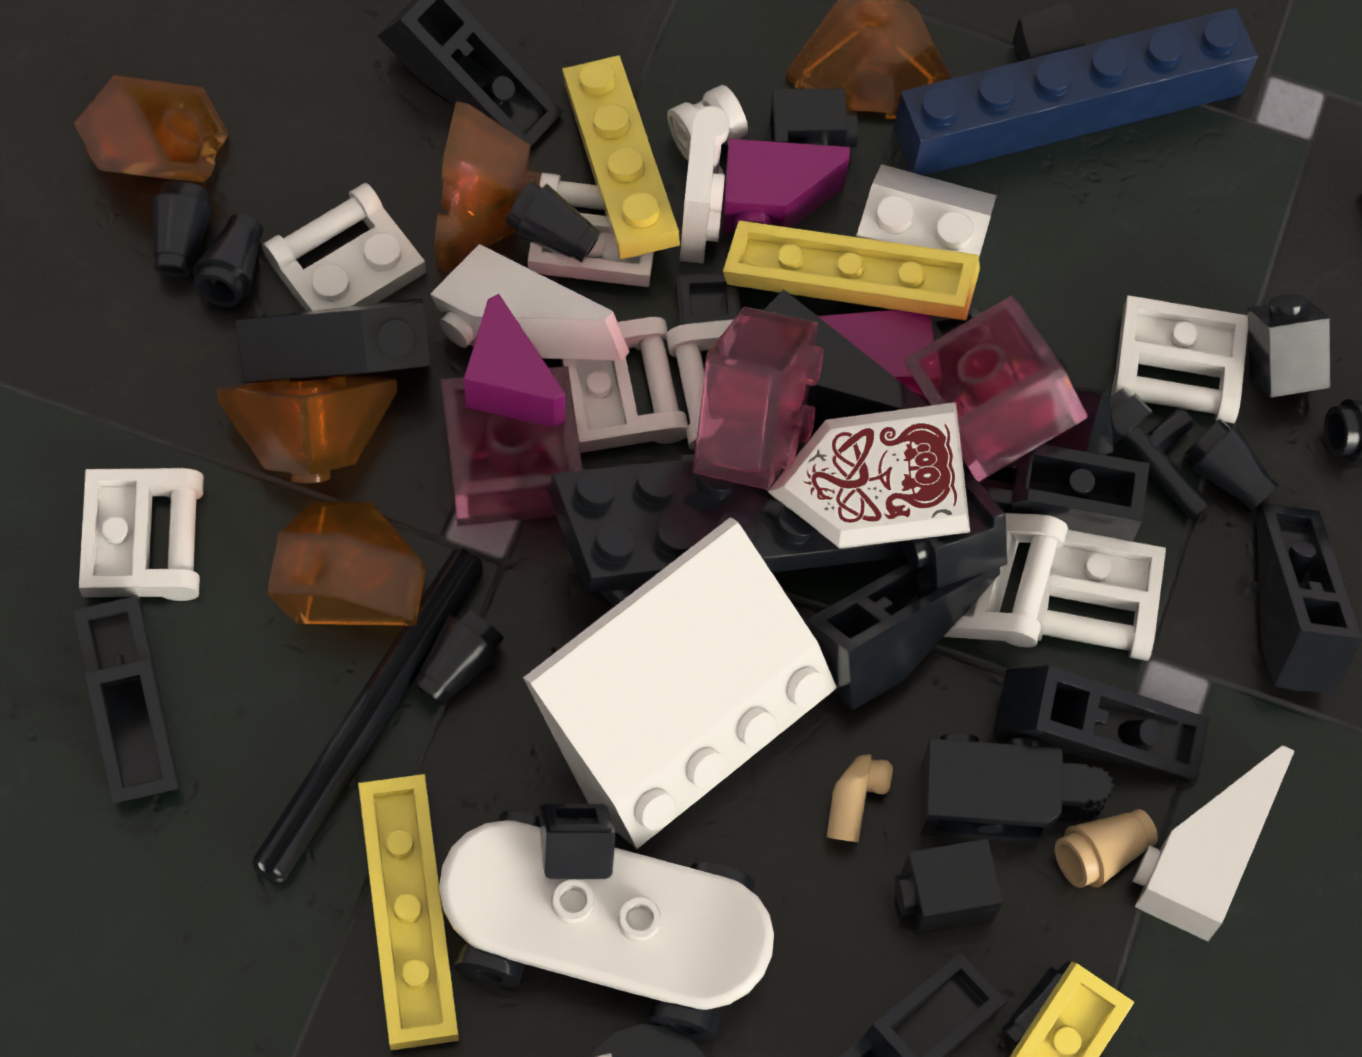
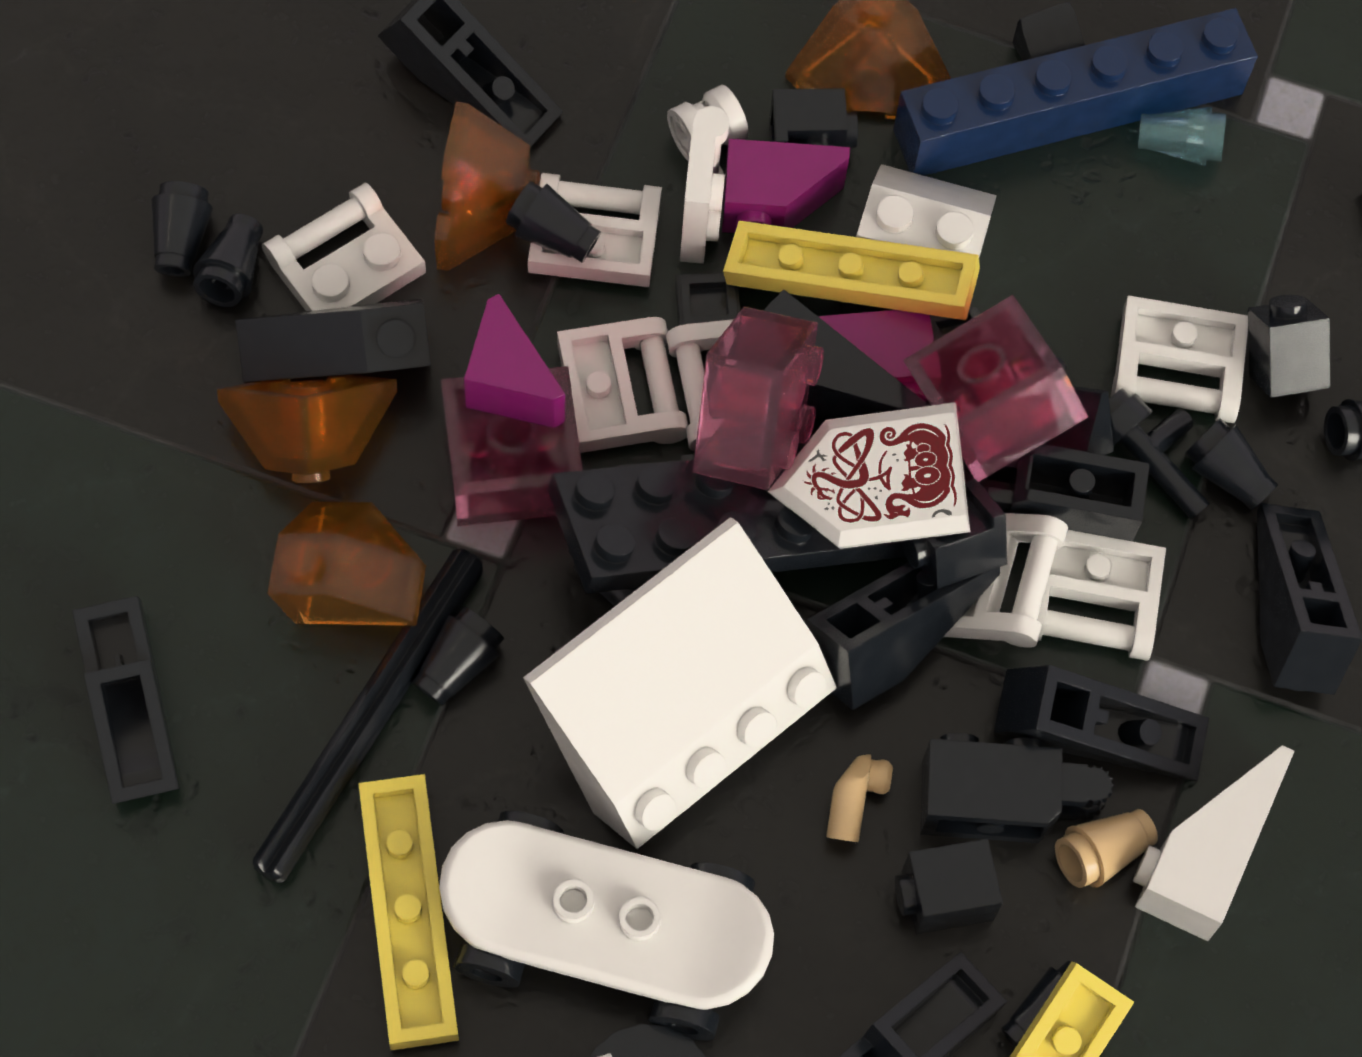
clear orange slope [74,75,229,182] -> none
white plate [79,468,204,601] -> none
white slope [430,244,630,361] -> none
black slope [539,804,615,879] -> none
light yellow plate [562,55,680,260] -> none
none -> clear light blue cone [1138,107,1227,166]

